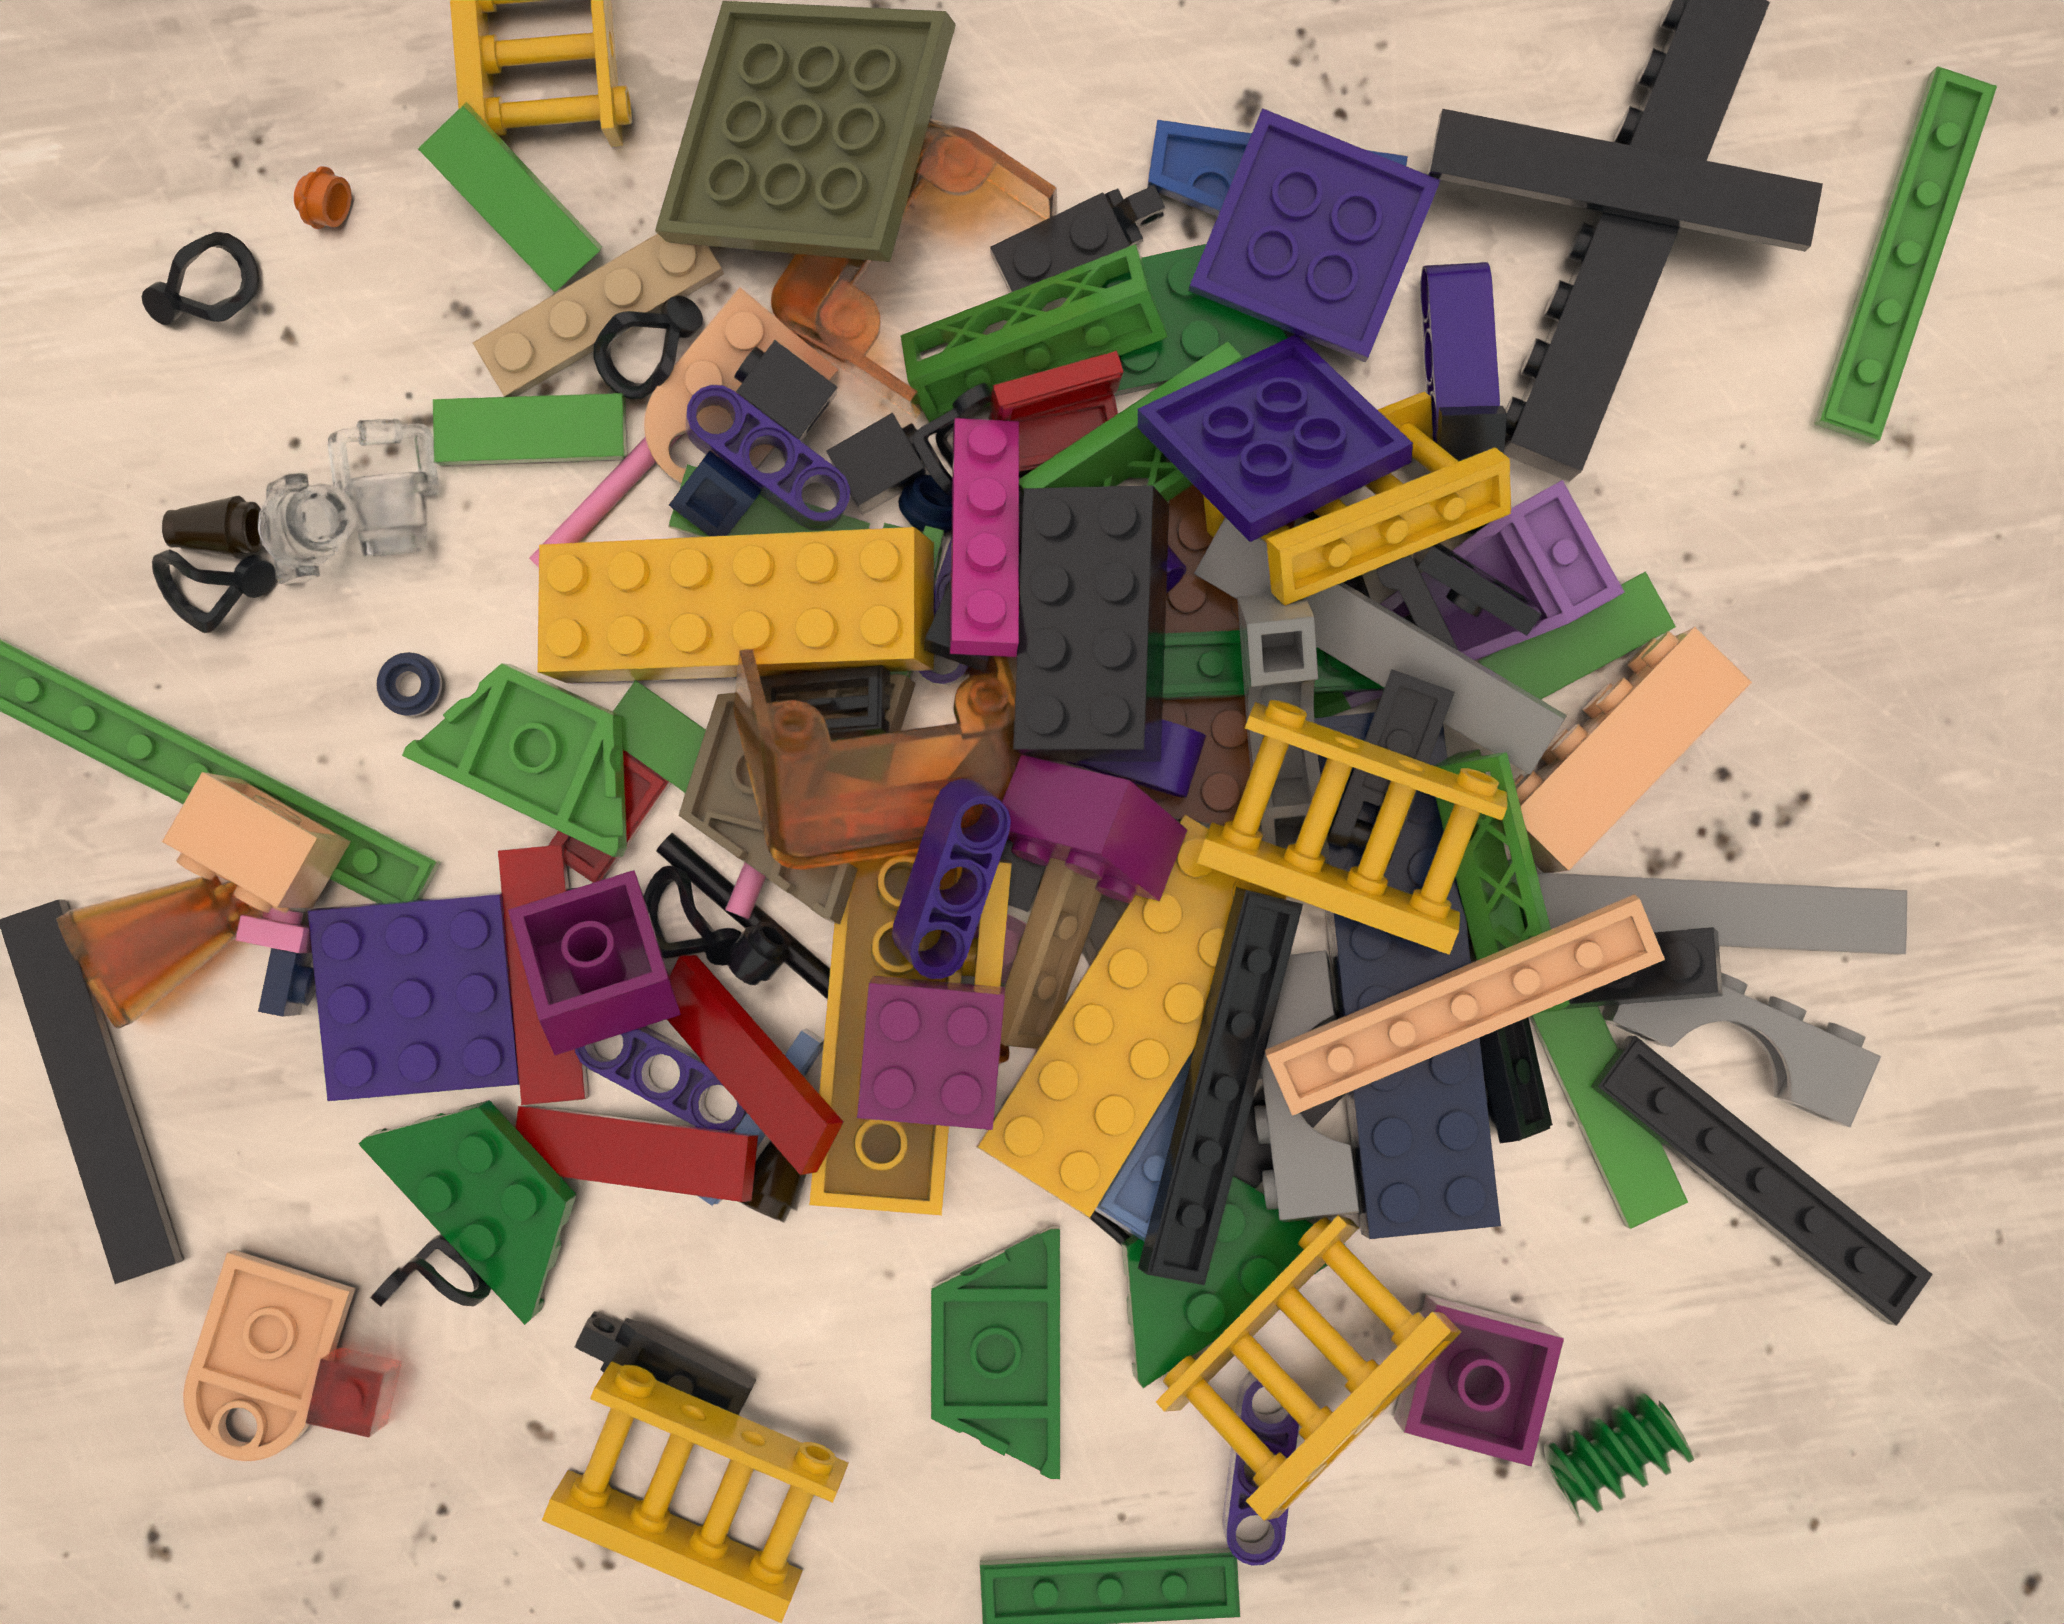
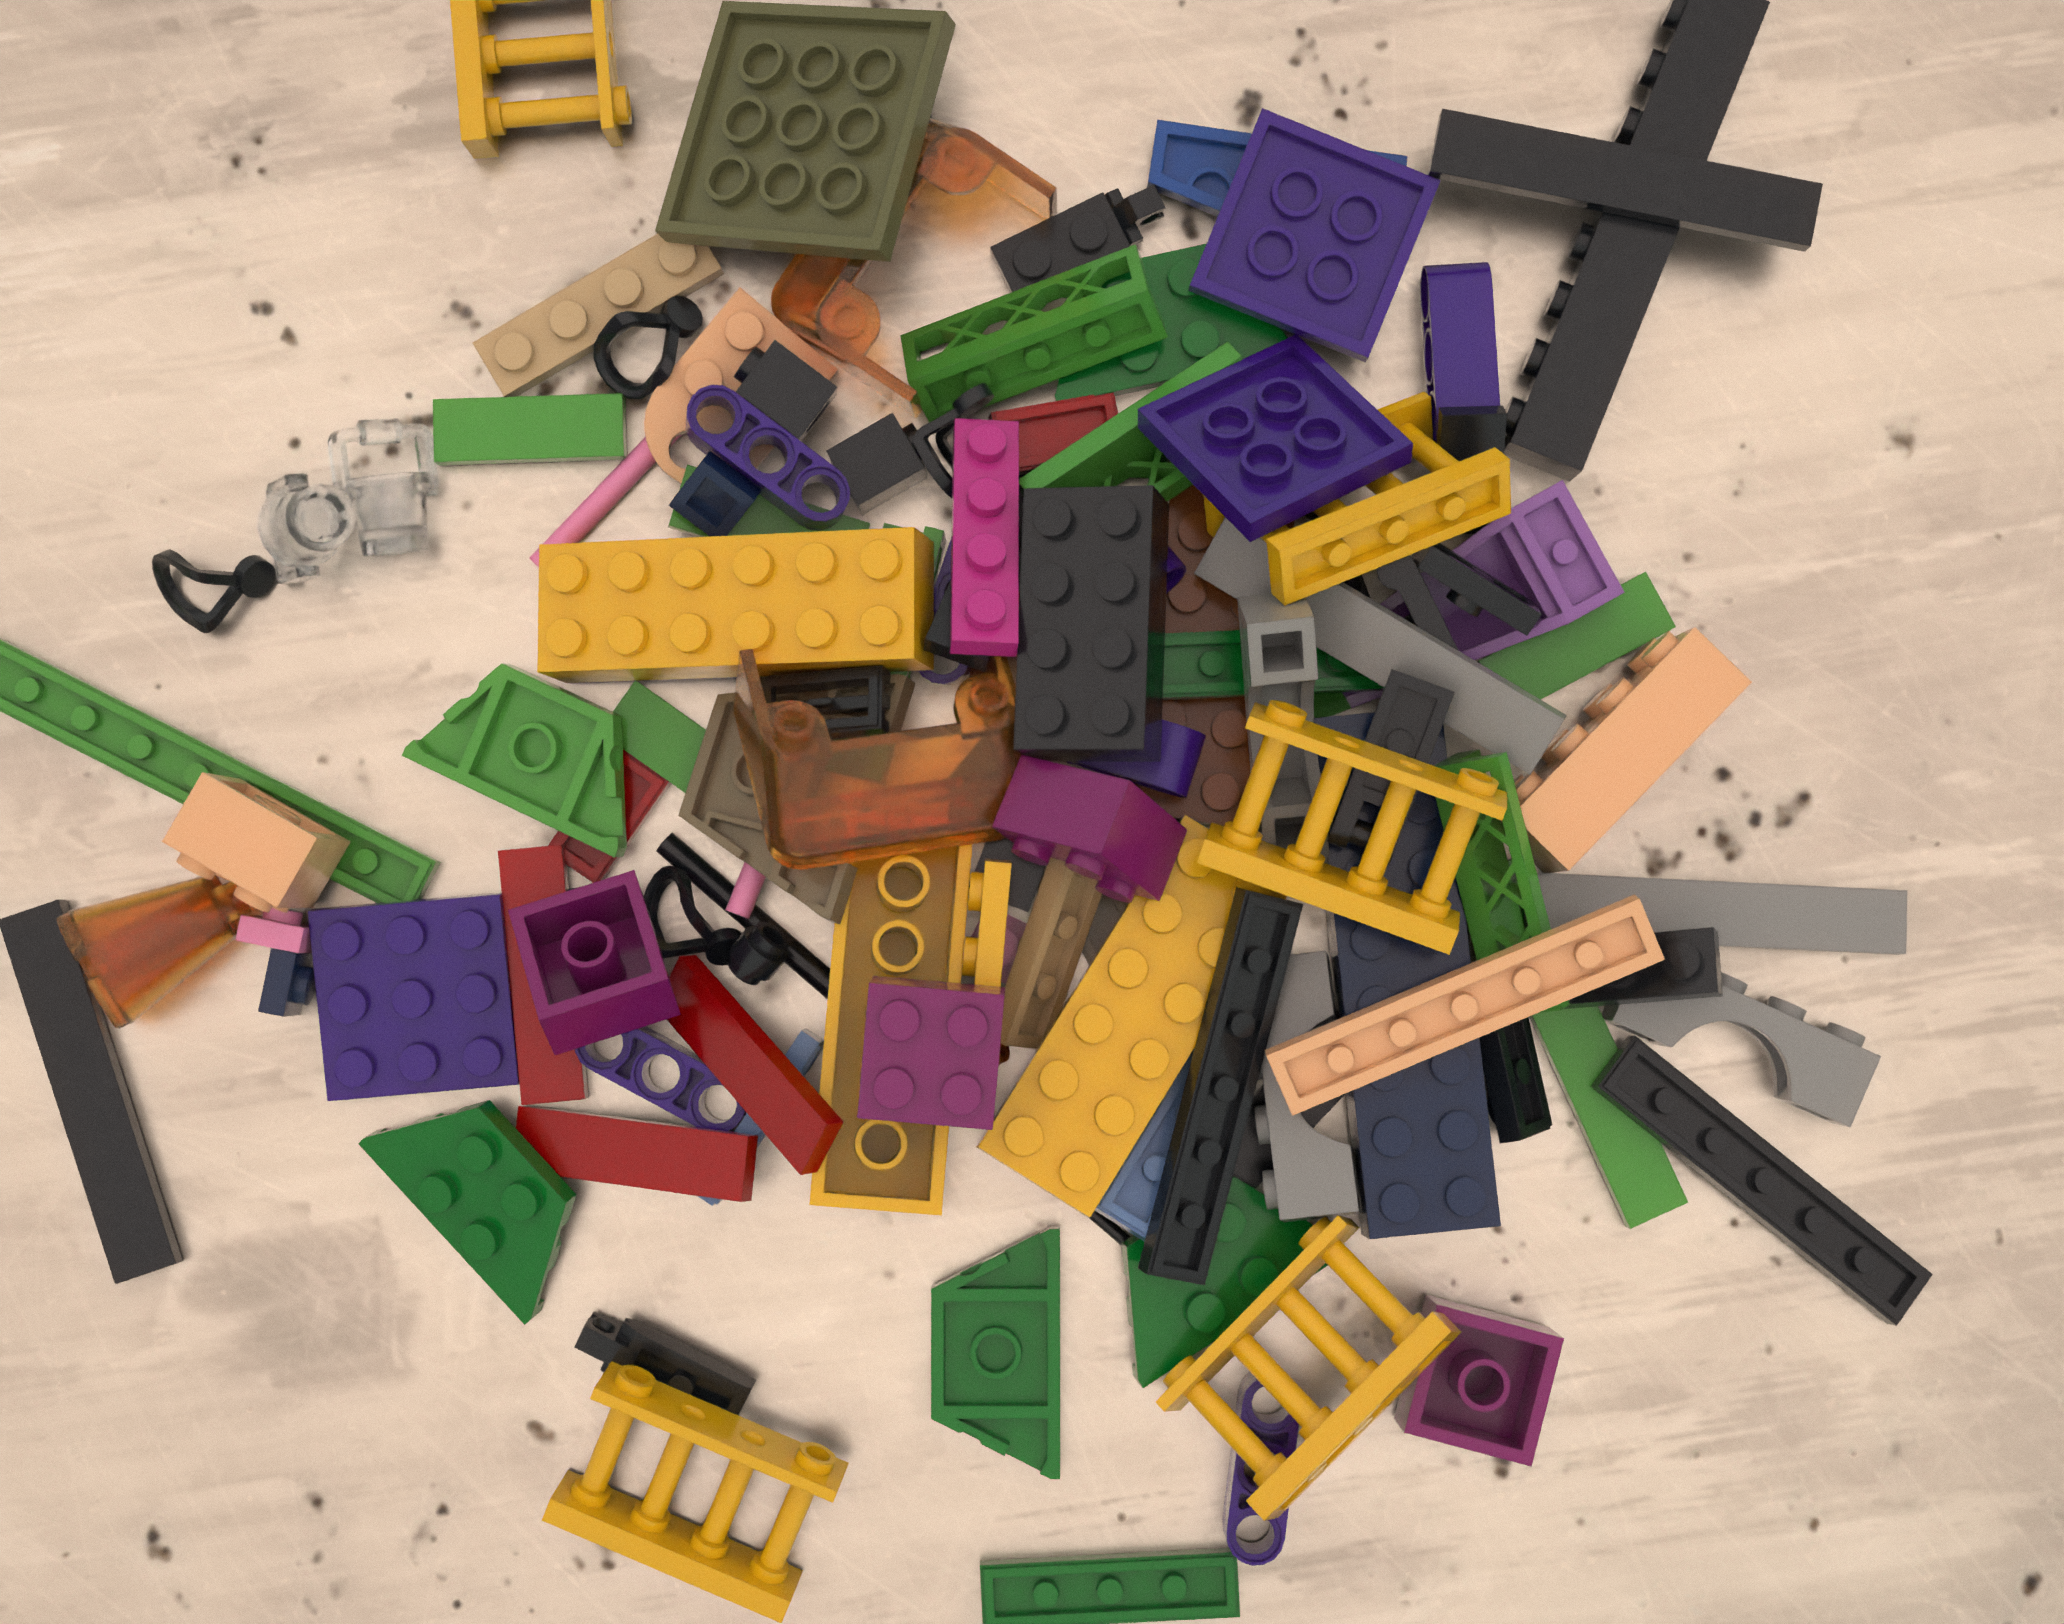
black piece [141,232,259,325] -> none
dark brown cone [162,496,265,559] -> none
light nougat plate [183,1250,356,1461] -> none
orange plate [294,166,351,229] -> none
clear red brick [306,1347,402,1438] -> none
black piece [370,1234,491,1307] -> none
dark blue plate [376,652,442,716] -> none
bright green tile [418,102,602,292] -> none
dark brown cone [739,1140,806,1223] -> none
dark purple beam [892,779,1011,979] -> none
dark blue plate [898,475,952,533] -> none
red tile [990,351,1124,421] -> none
green piece [1543,1392,1694,1521] -> none
bright green tile [1814,66,1997,444] -> none

